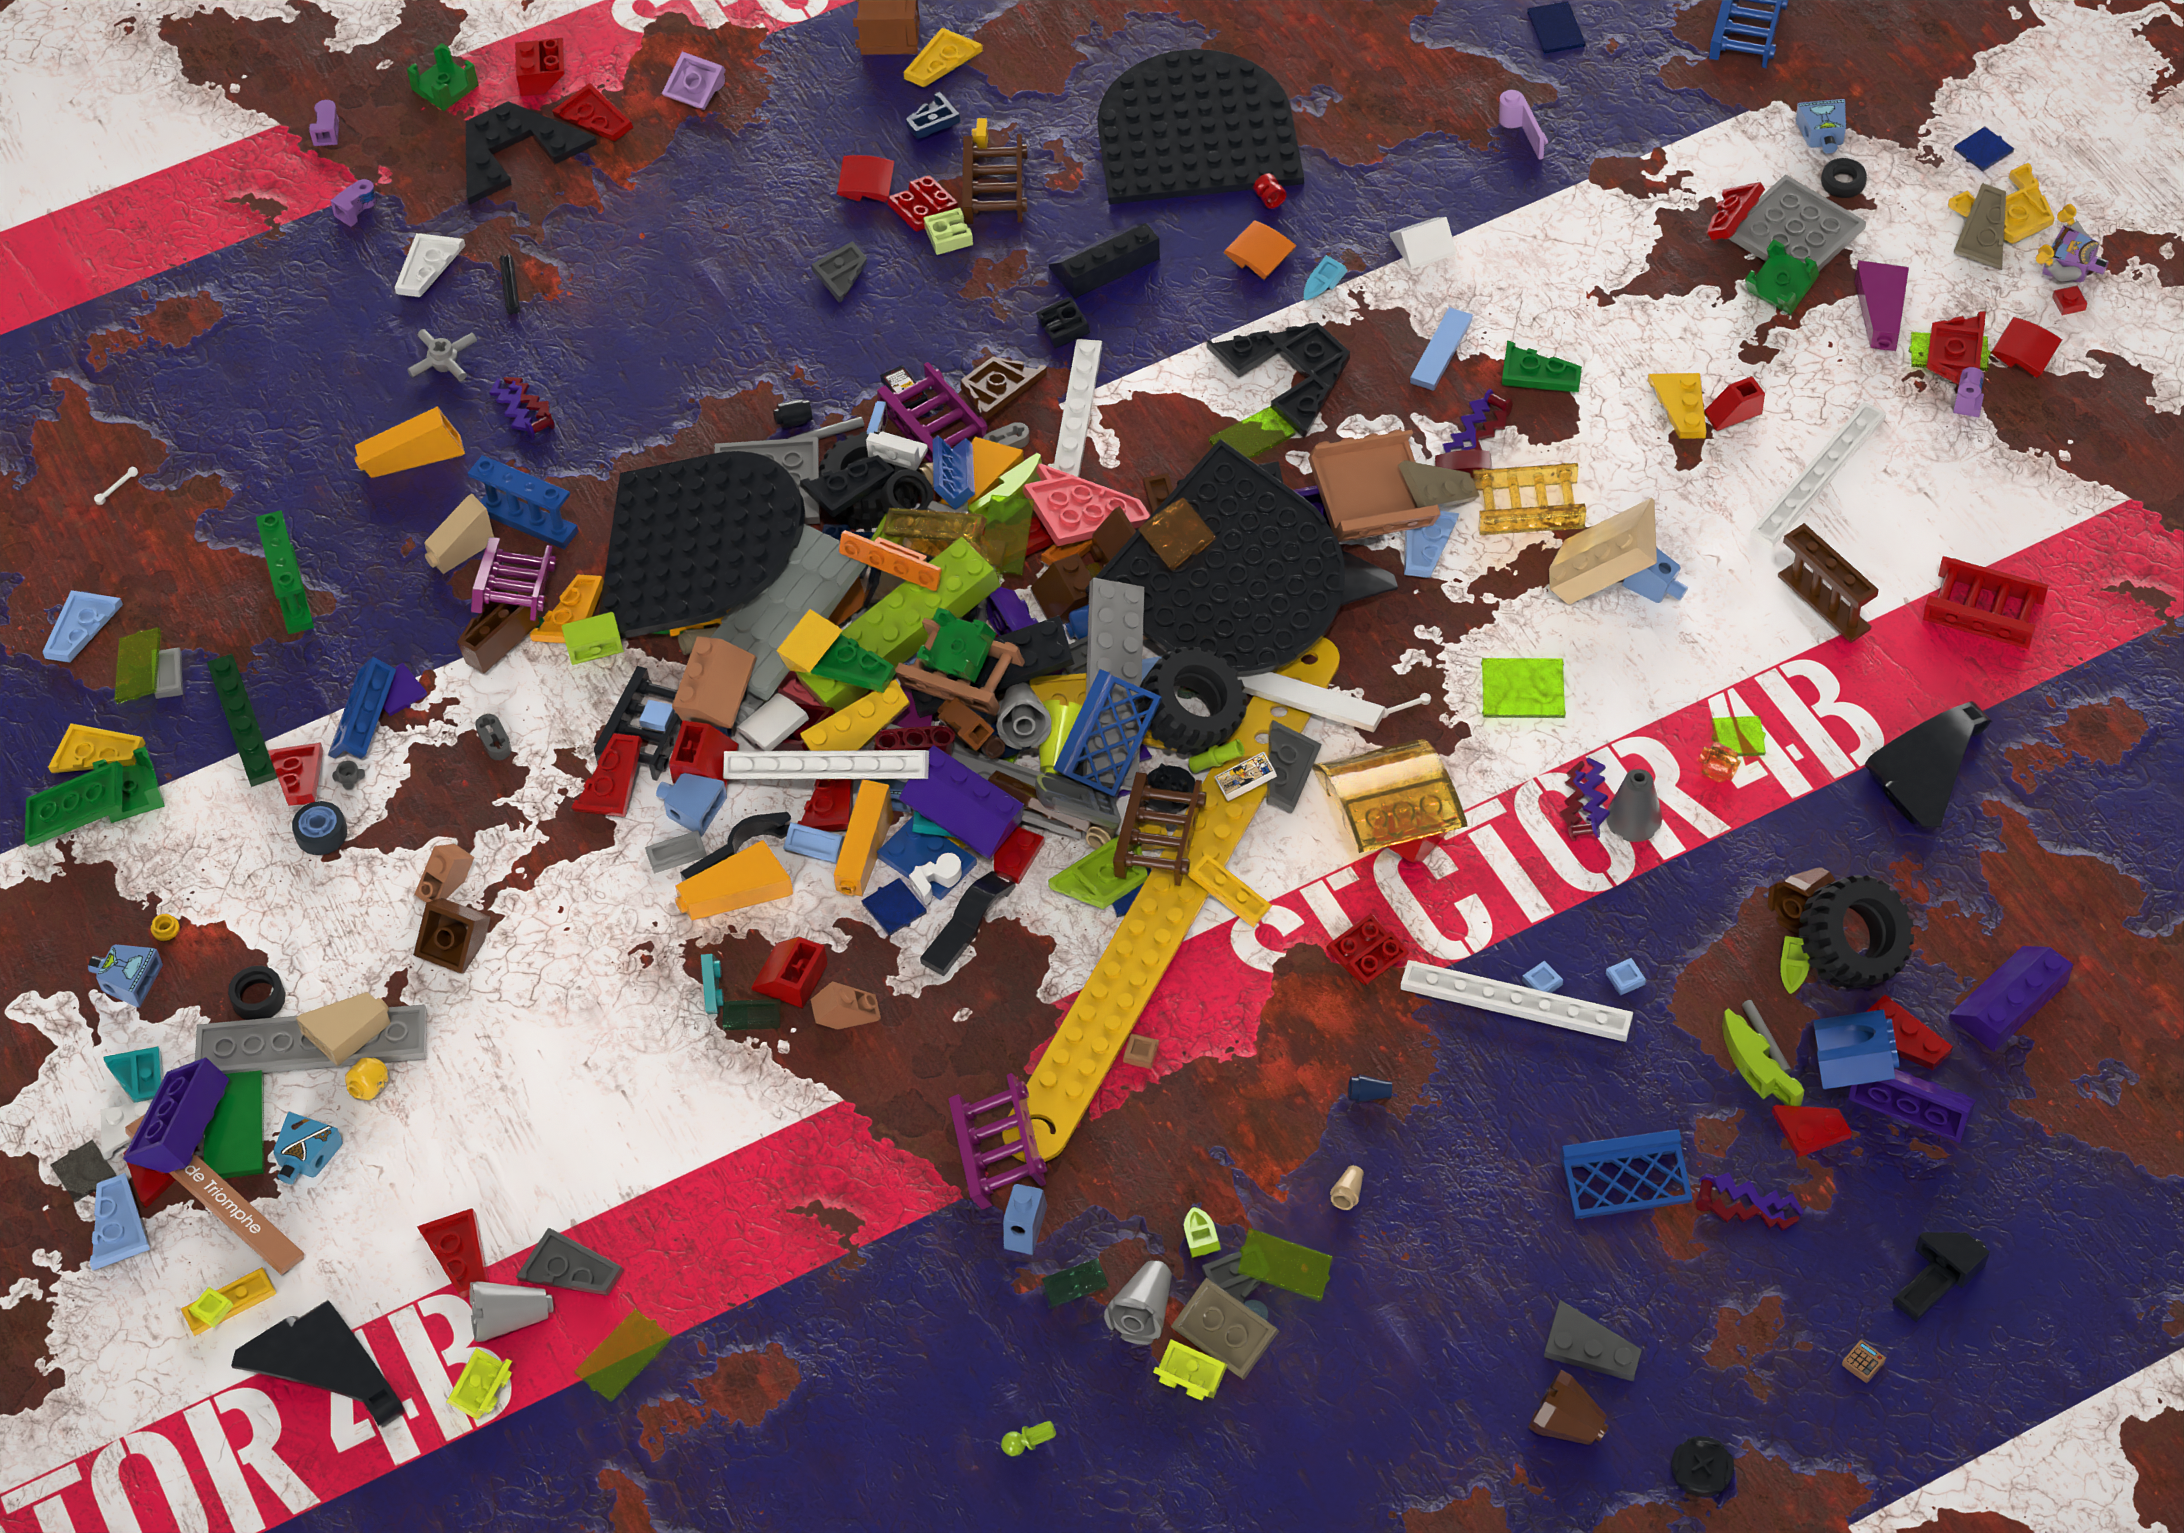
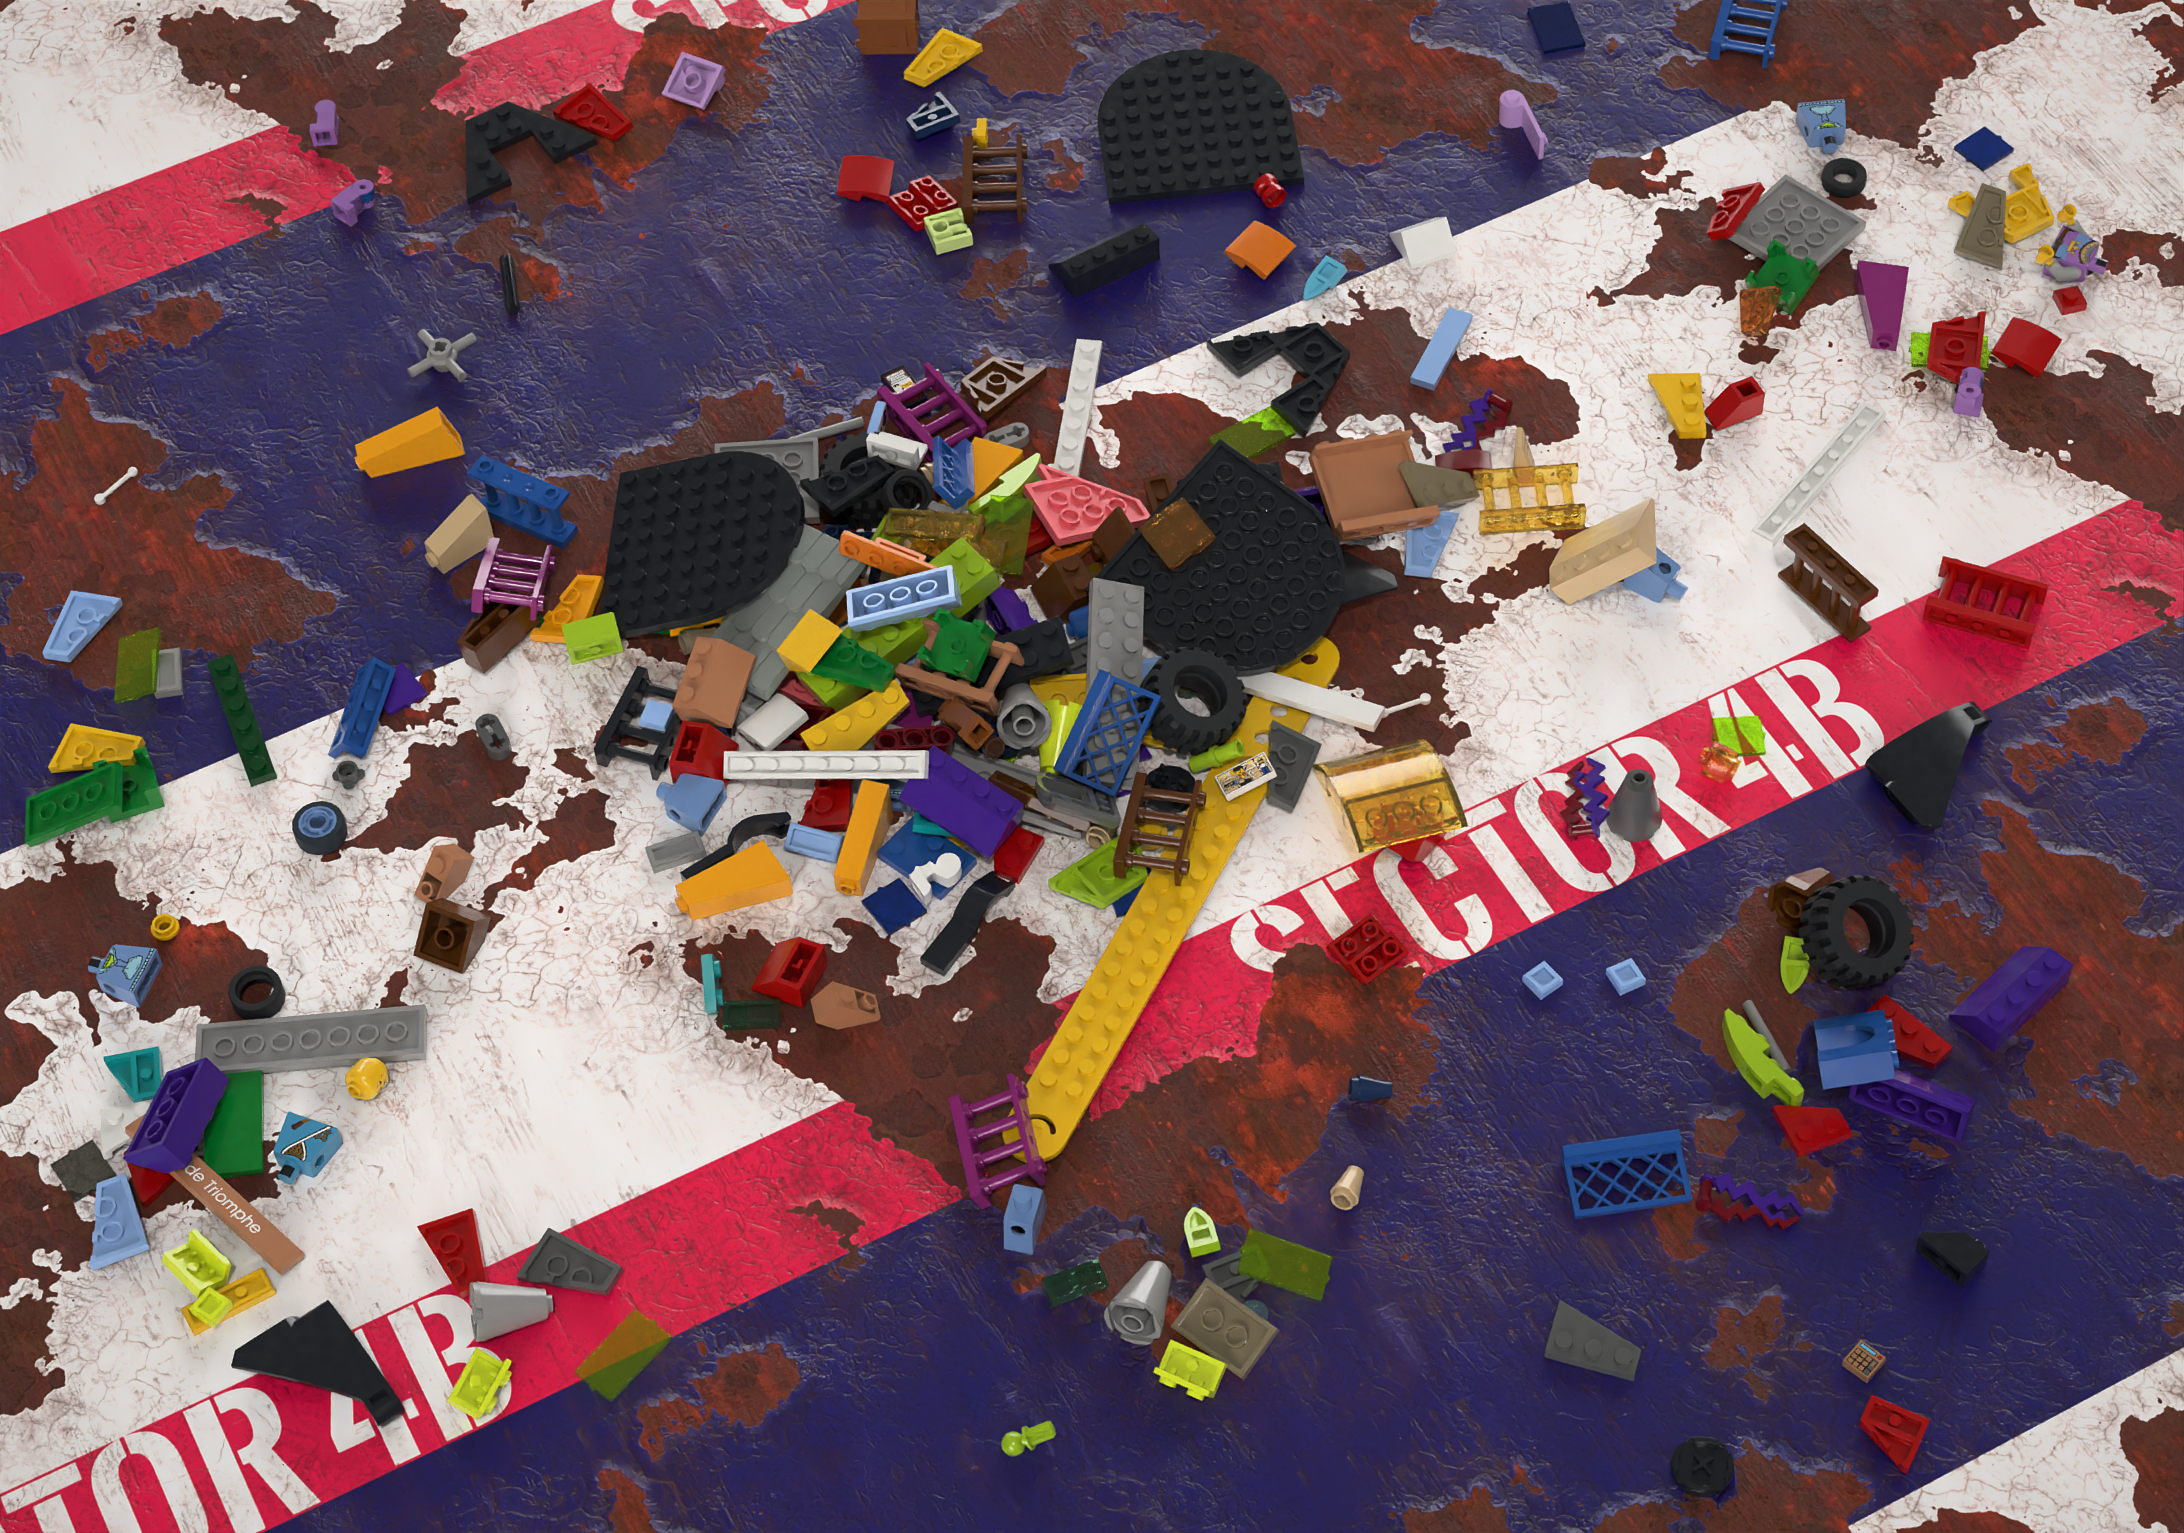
green fence [256,510,314,635] -> none
red wing [268,742,324,806] -> none
tan slope [296,992,391,1066] -> none
white wing [395,233,465,297] -> none
green panel [407,43,479,111] -> none
piece [489,377,555,440] -> none
red slope [515,37,565,97] -> none
red wing [571,733,642,817] -> none
black brick [773,399,813,429] -> none
dark grey wing [812,241,867,303] -> none
black brick [1036,296,1090,349] -> none
medium nougat tile [1123,1034,1159,1069] -> none
yellow tile [1188,853,1272,928] -> none
white plate [1401,960,1633,1042] -> none
clear neon green piece [1481,658,1566,718] -> none
green wing [1502,340,1582,392] -> none
reddish brown cone [1528,1370,1609,1445] -> none
black tile [1893,1261,1957,1322] -> none
none -> neon yellow bracket [162,1229,231,1298]
none -> light blue slope [846,565,962,632]
none -> tan slope [1513,427,1535,482]
none -> clear orange wing [1739,286,1782,337]
none -> red wing [1859,1395,1930,1474]

